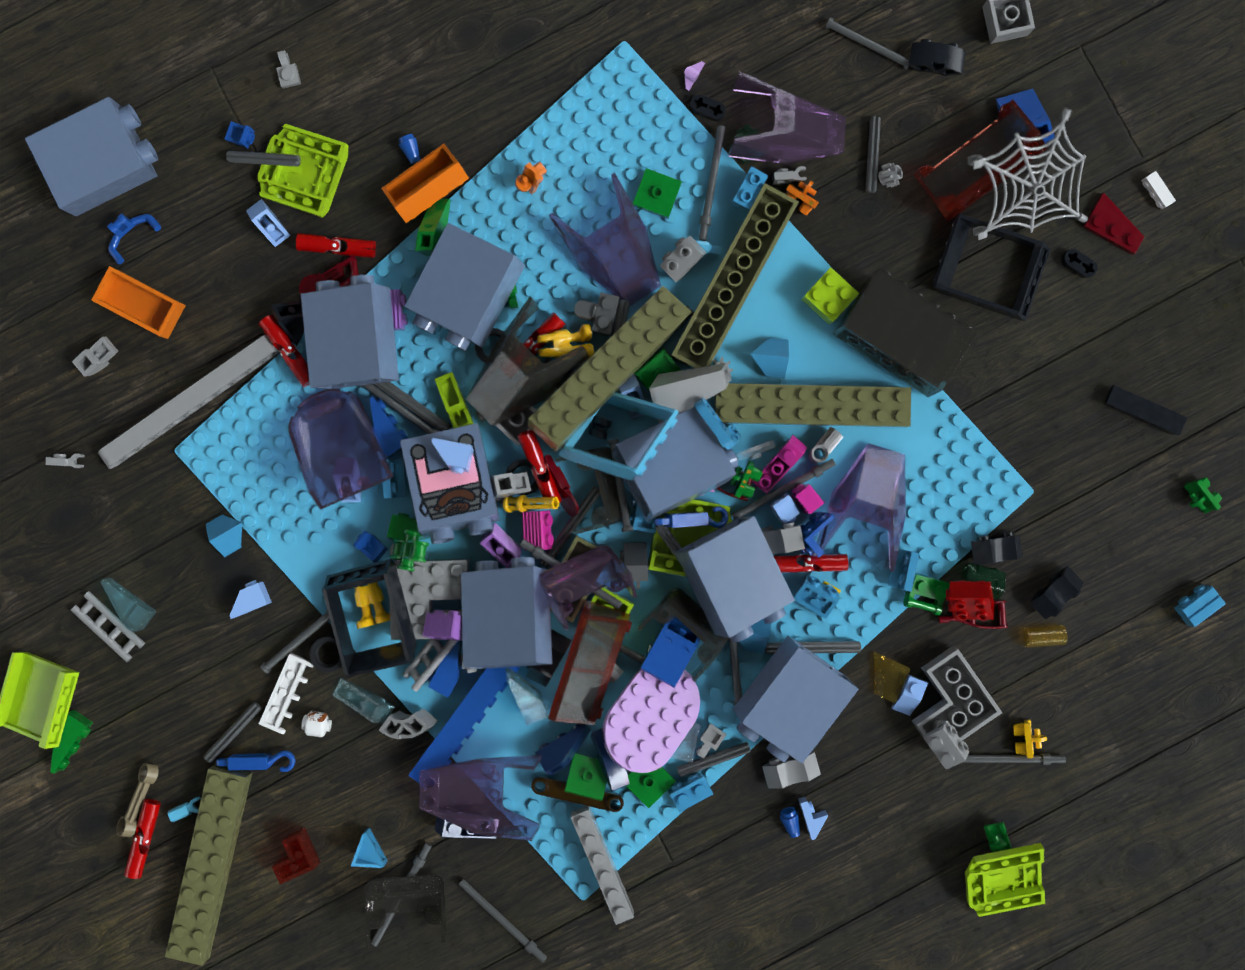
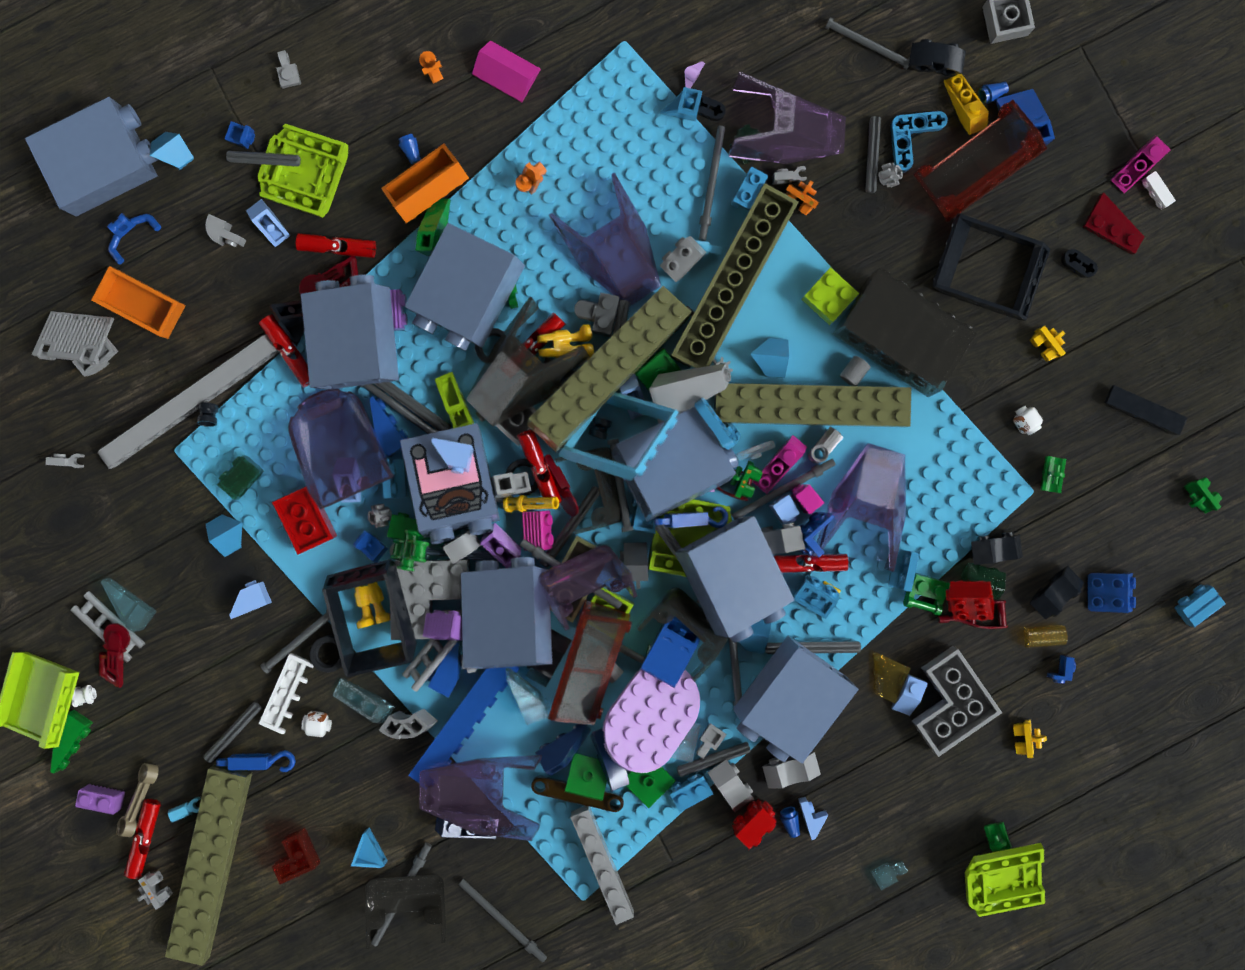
green plate [633,168,682,219] -> none
light grey bracket [924,720,969,770] -> none
dark grey bar [962,753,1066,765] -> none
light grey animal [968,108,1088,240] -> none
none -> light grey window [32,311,114,365]
none -> white brick [72,685,97,707]
none -> medium lavender brick [75,784,125,815]
none -> dark red piece [99,623,131,688]
none -> light grey hips [137,871,173,910]
none -> slope [150,132,194,170]
none -> black wheel [197,403,219,427]
none -> light grey brick [205,214,246,248]
none -> clear green brick [217,456,264,500]
none -> red piece [272,484,337,555]
none -> light grey gear [368,503,392,528]
none -> orange hips [419,51,443,84]
none -> sand blue axle [425,544,500,562]
none -> light grey brick [442,528,481,564]
none -> dark pink slope [472,40,541,103]
none -> dark azure slope [659,87,702,121]
none -> light grey brick [707,759,753,812]
none -> red brick [732,799,777,850]
none -> light grey piece [840,356,871,386]
none -> clear light blue plate [871,861,908,890]
none -> dark azure beam [890,111,948,173]
none -> yellow slope [944,74,989,135]
none -> blue cone [978,81,1009,104]
none -> white head [1013,406,1043,435]
none -> yellow hips [1030,326,1066,362]
none -> green hips [1040,456,1066,493]
none -> blue bracket [1047,655,1076,683]
none -> blue bracket [1088,573,1136,613]
none -> dark pink slope [1111,134,1171,193]

